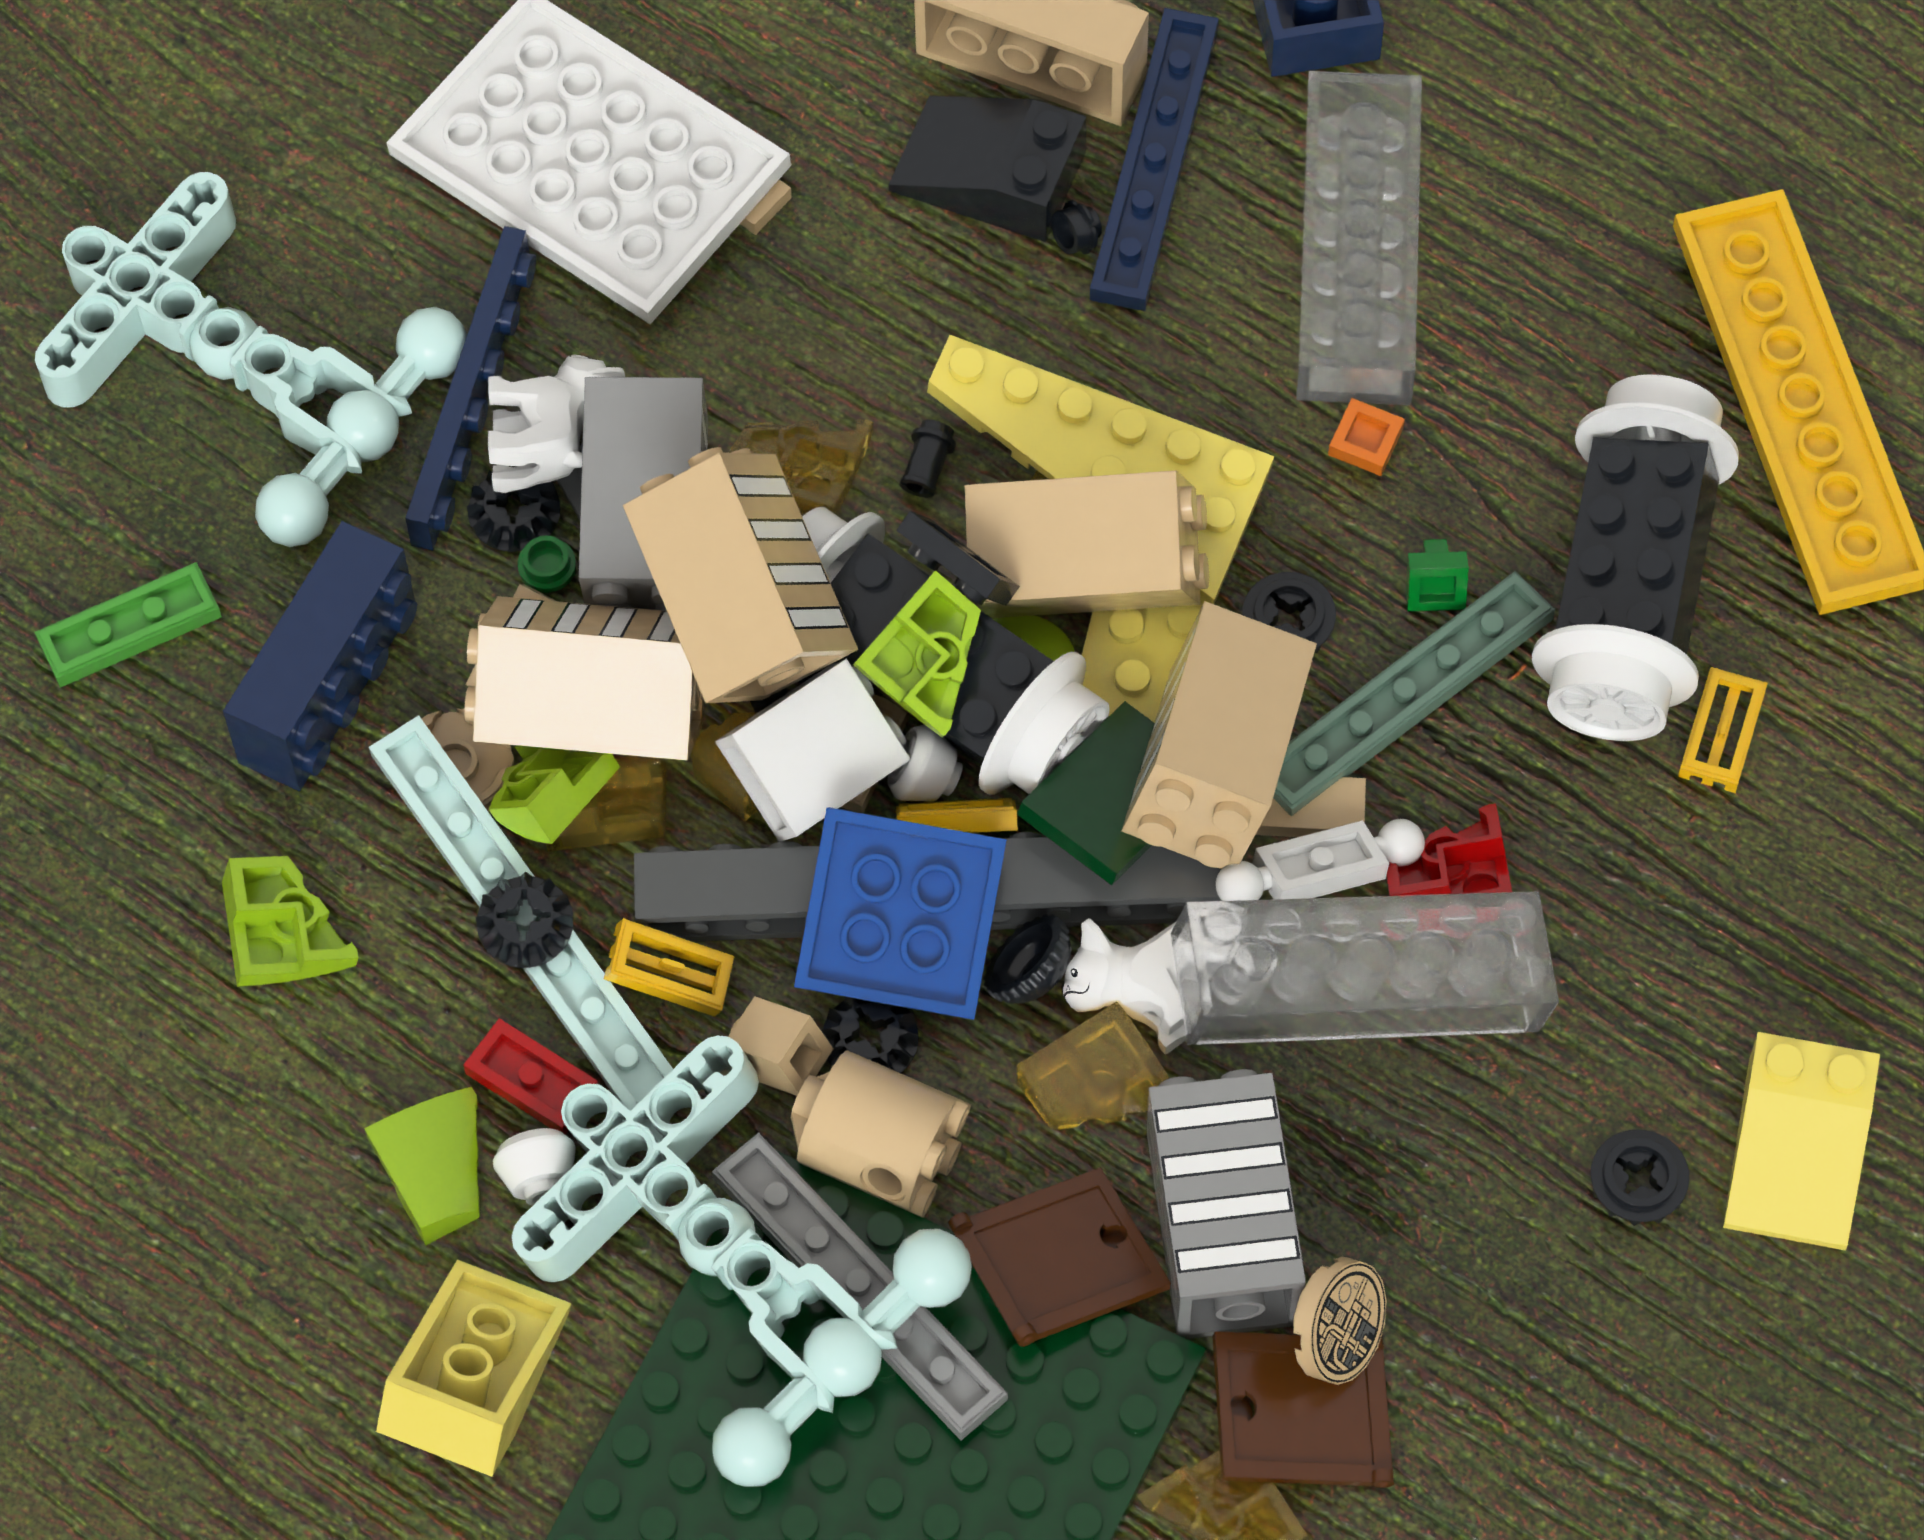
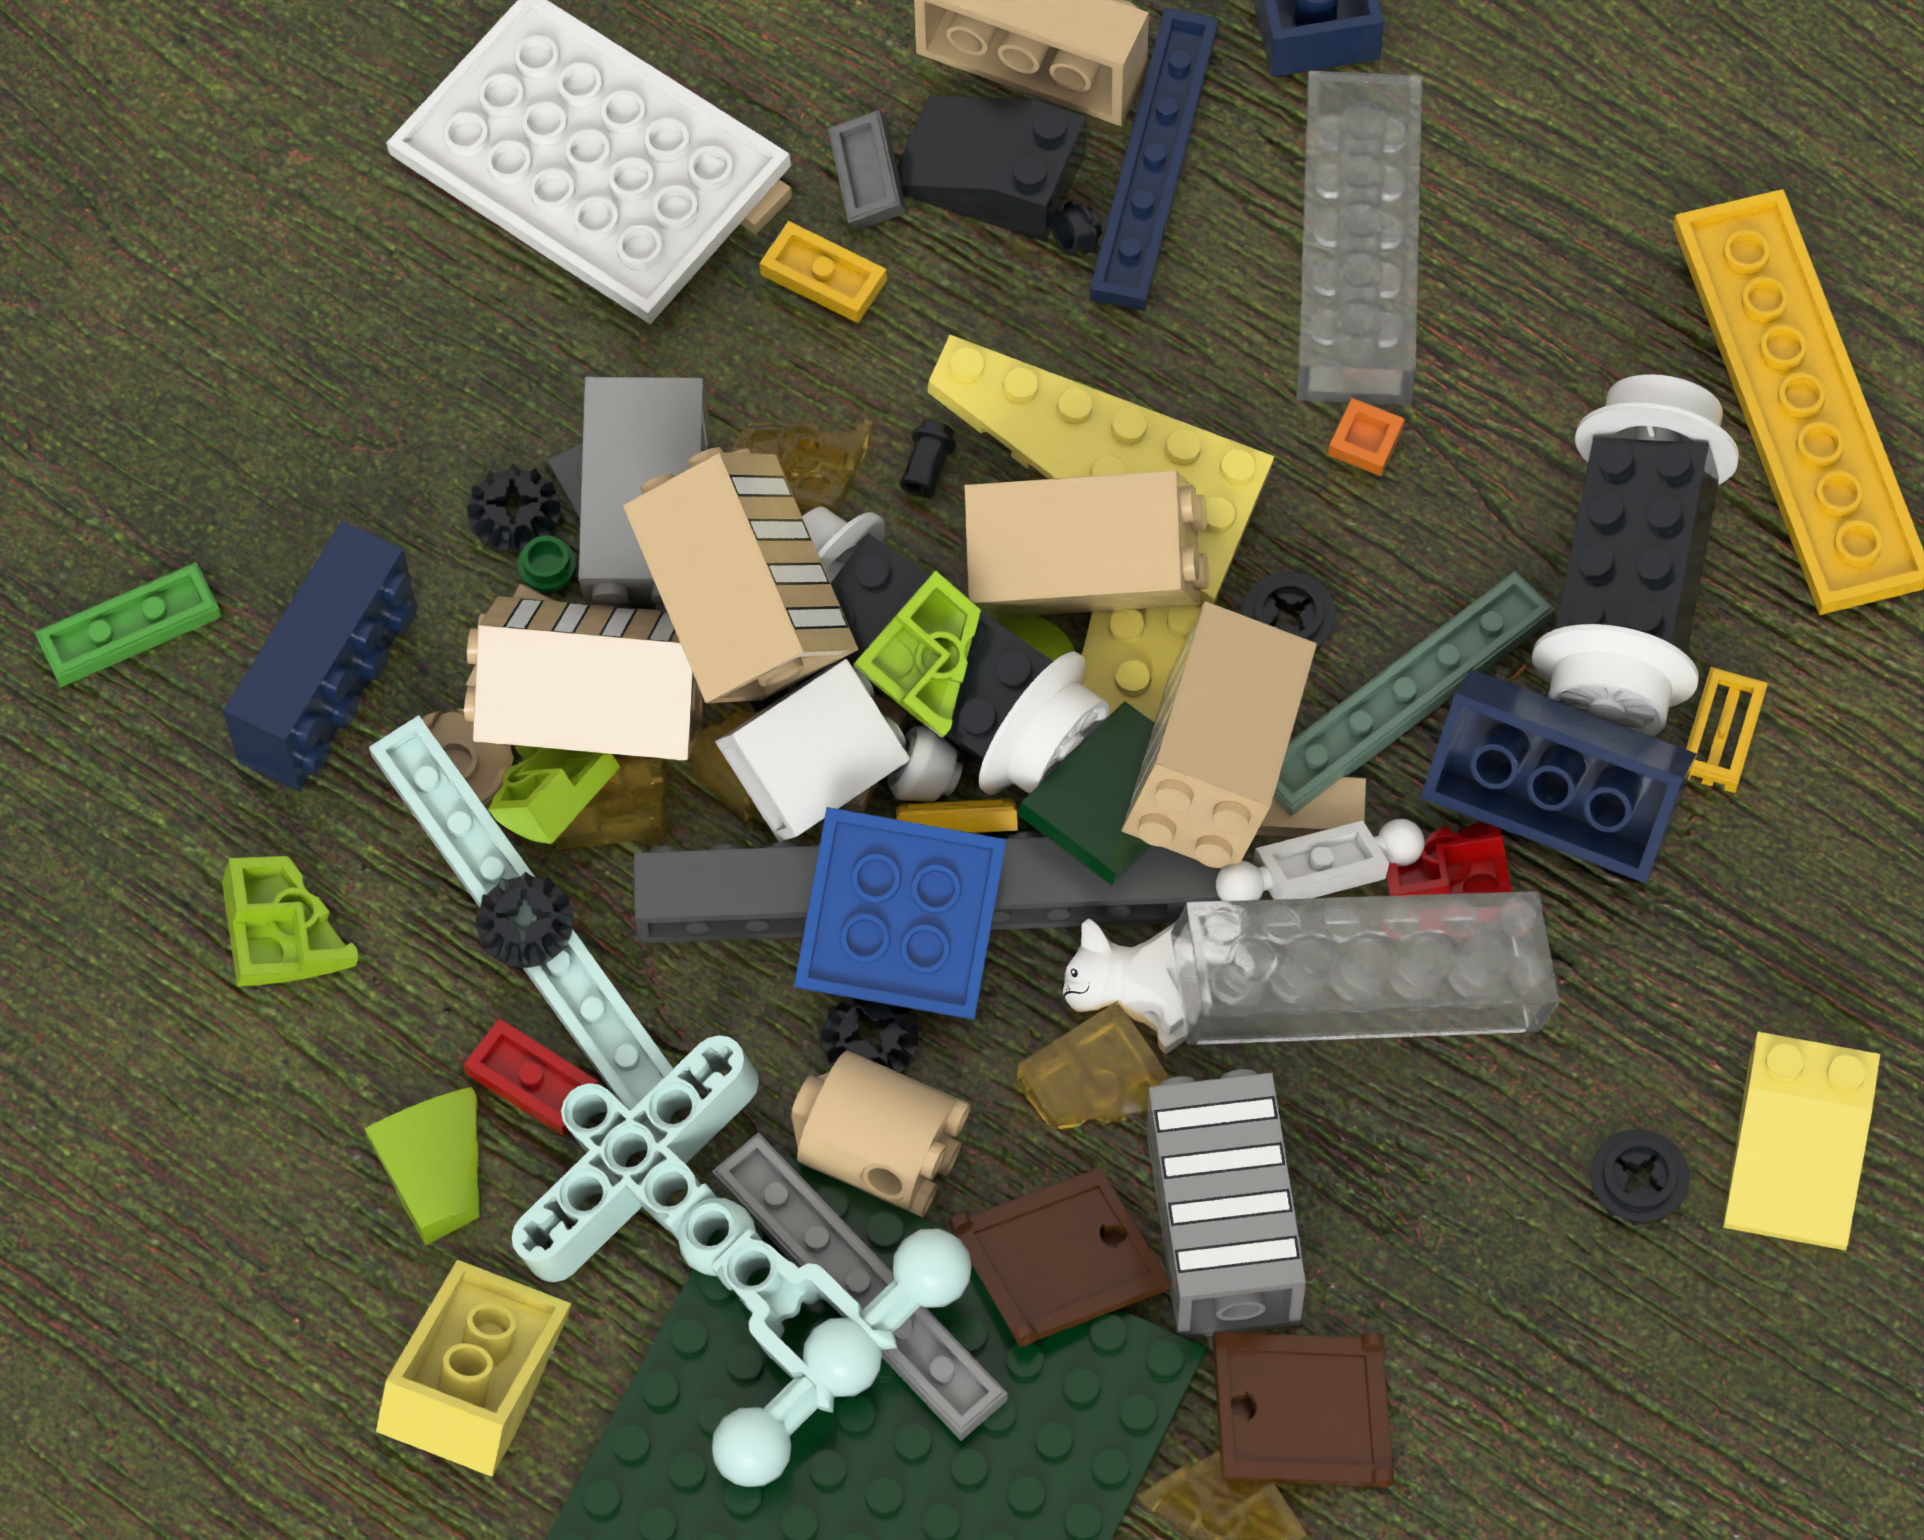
light aqua piece [35,172,467,547] -> none
dark blue plate [405,226,536,551] -> none
white animal [488,355,625,493] -> none
white cone [493,1128,576,1206] -> none
yellow tile [604,918,734,1017] -> none
tan brick [728,996,833,1096] -> none
black plate [896,511,1020,606] -> none
black hat [983,914,1071,1004] -> none
tan tile [1293,1256,1387,1385] -> none
green tile [1406,539,1469,611] -> none
none -> yellow plate [759,221,887,323]
none -> flat silver tile [828,110,907,232]
none -> dark blue brick [1420,669,1697,883]

